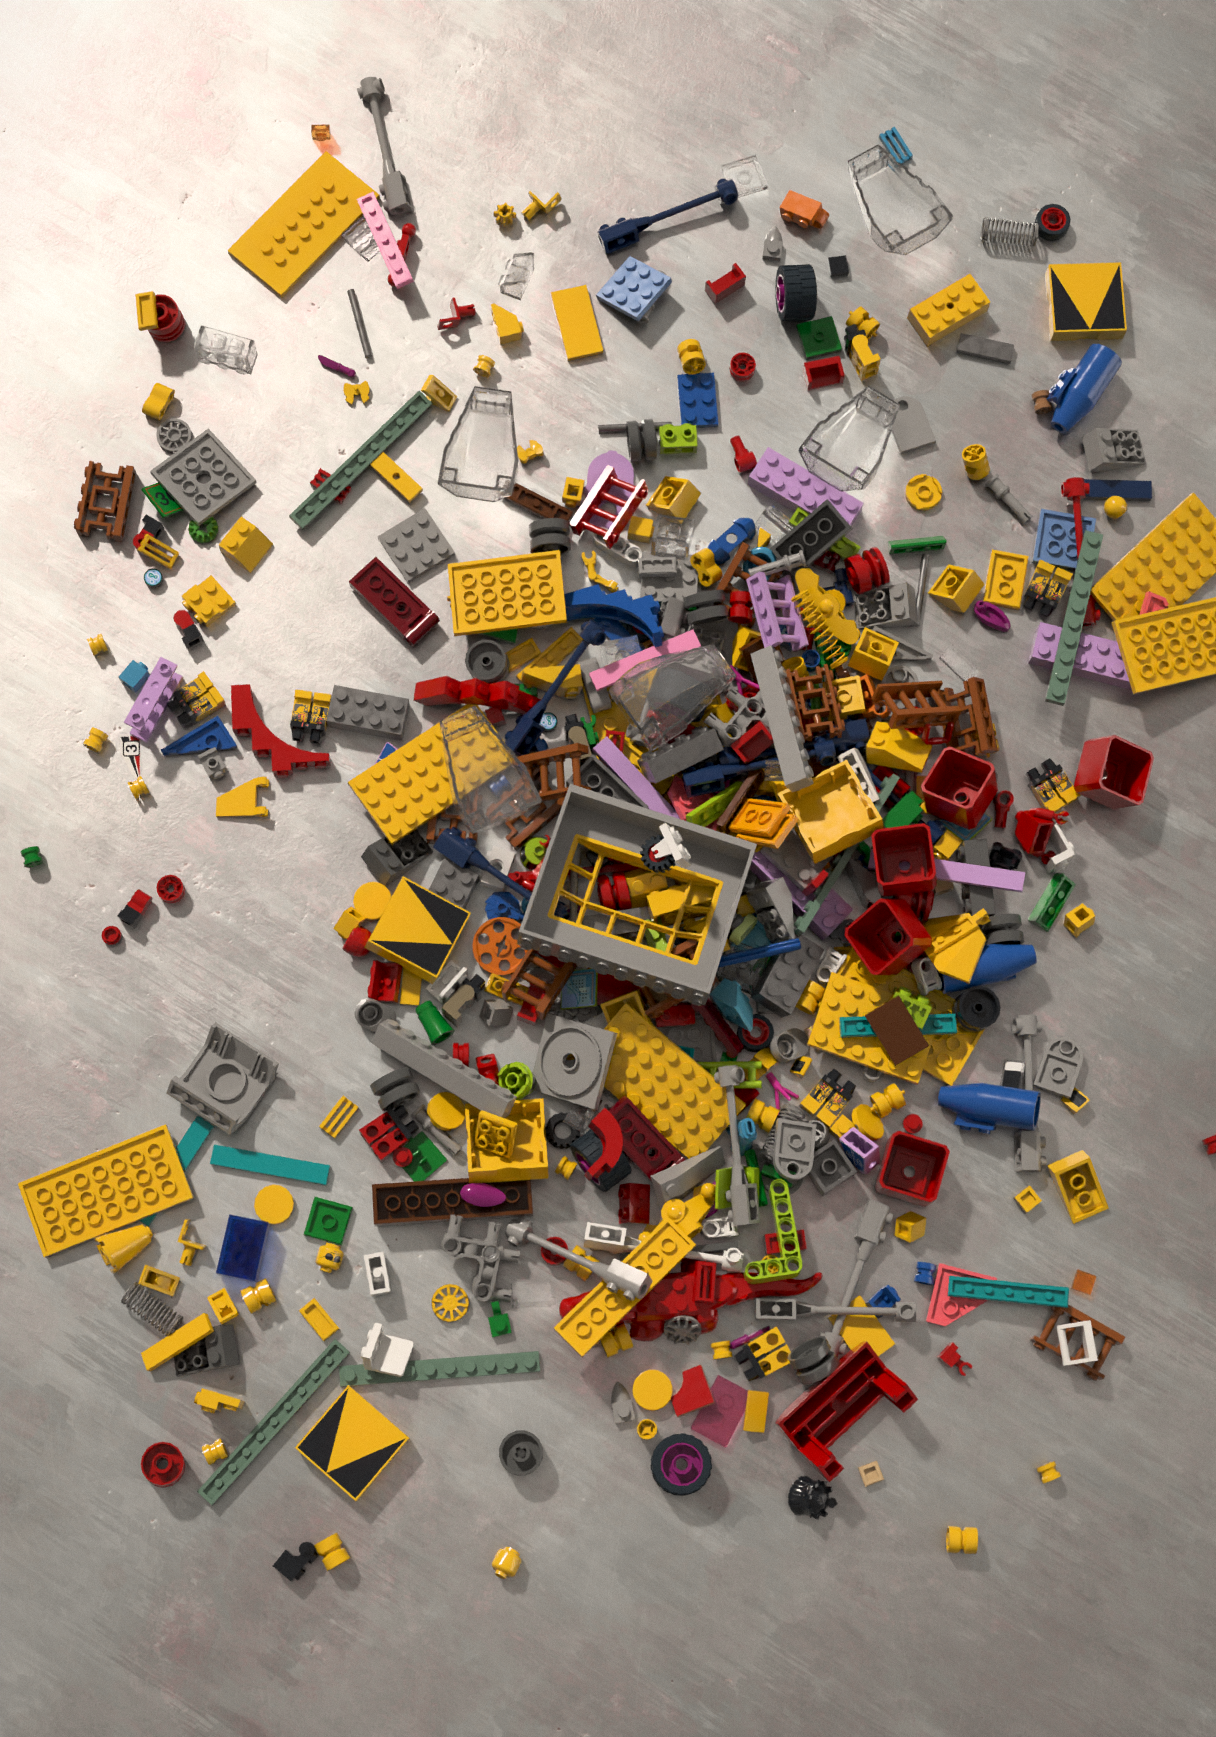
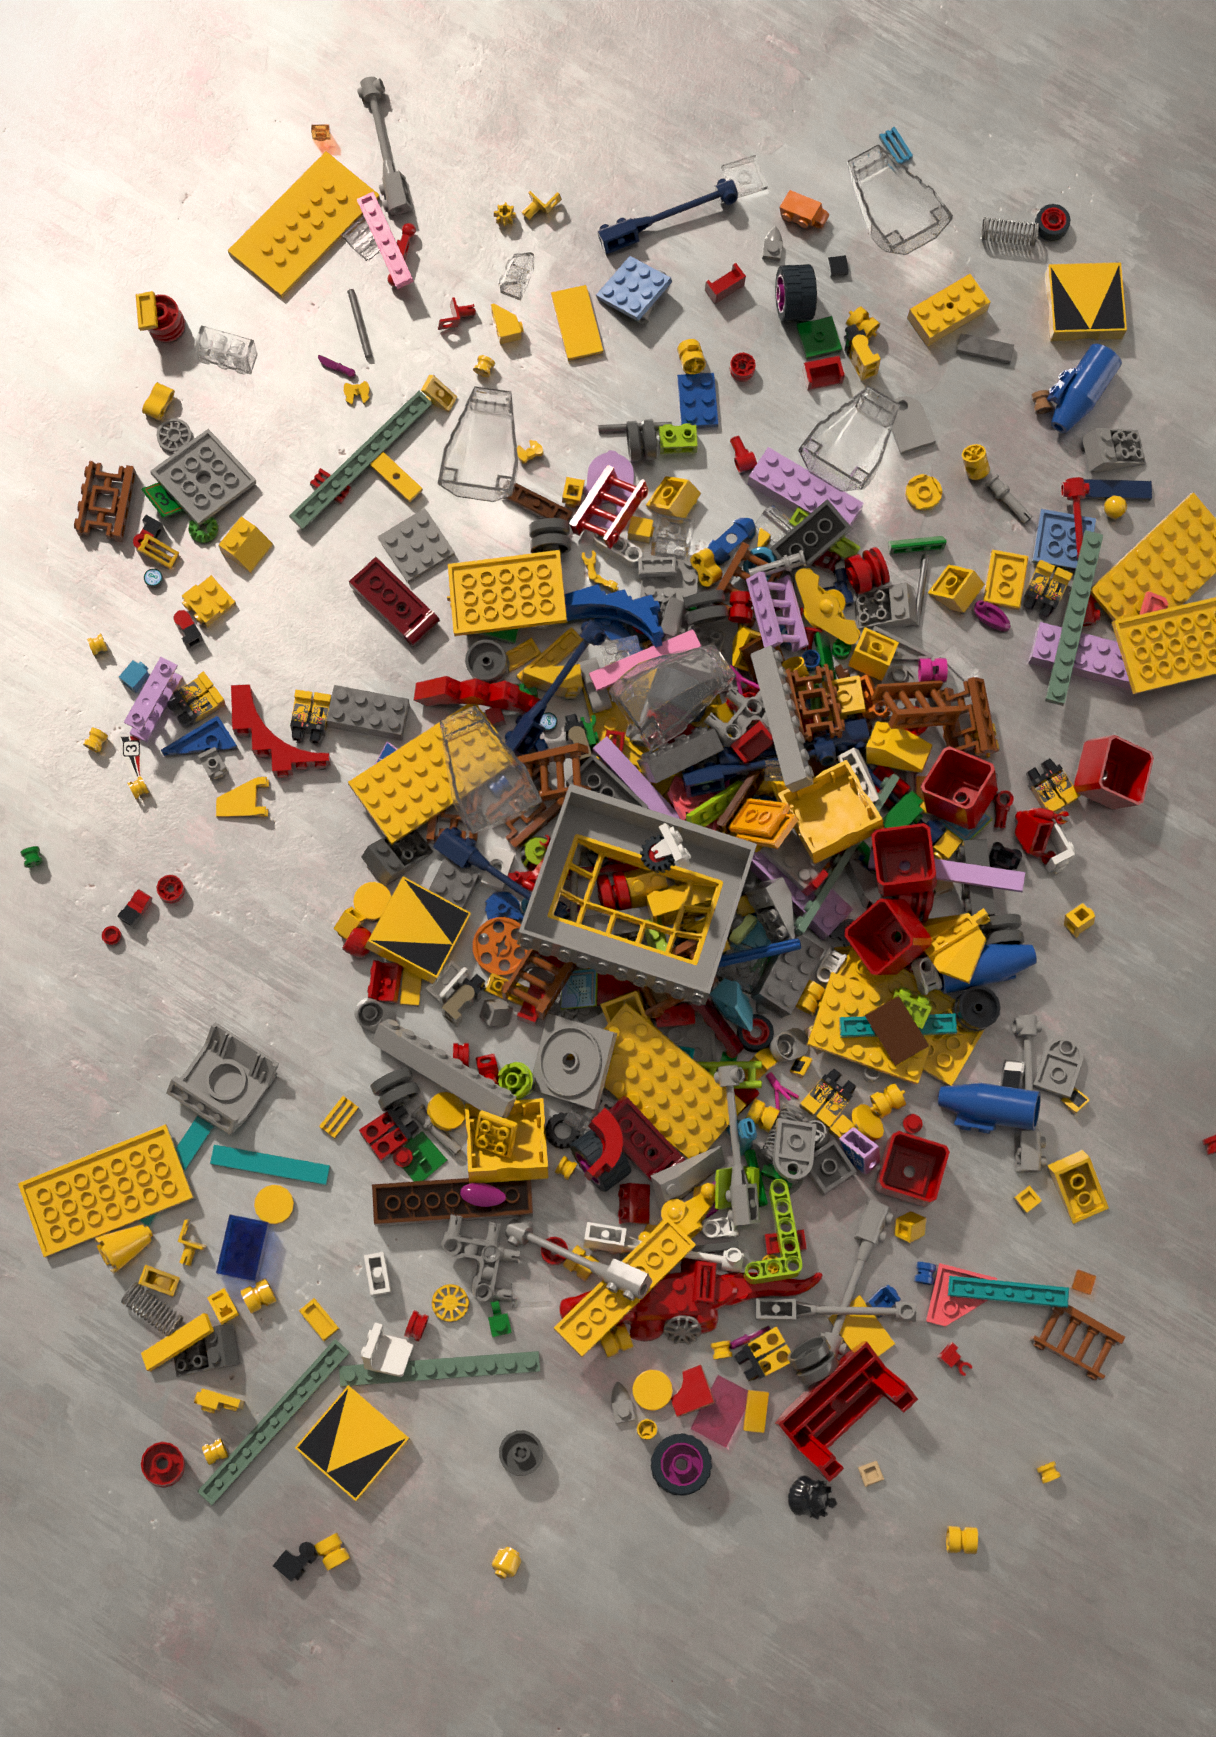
green tile [303,1197,353,1246] -> none
yellow head [315,1243,344,1273] -> none
green plant [416,1000,455,1046] -> none
yellow piece [791,589,848,669] -> none
red piece [921,722,954,745] -> none
green slope [1028,873,1076,932] -> none
white tile [1056,1320,1098,1366] -> none
none -> red wheel [404,1310,429,1342]
none -> dark pink wheel [918,658,948,683]

